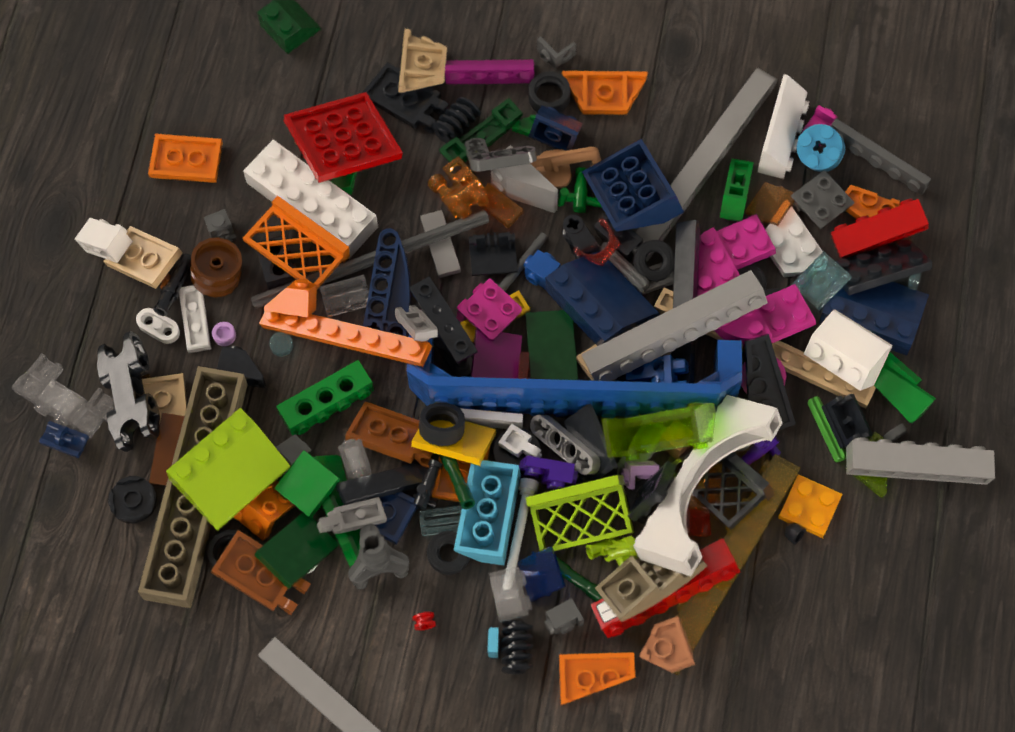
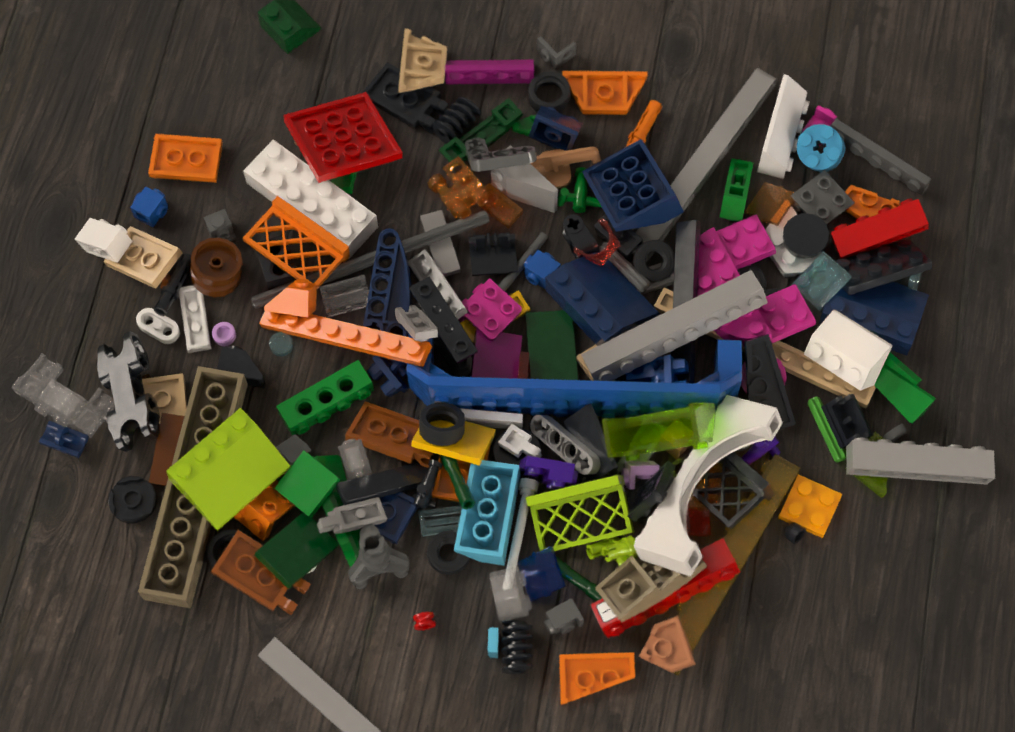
none -> blue brick [130,186,168,227]
none -> dark blue hips [367,356,410,397]
none -> light grey tile [408,249,468,320]
none -> orange pin [625,100,662,147]
none -> black tile [783,213,829,258]

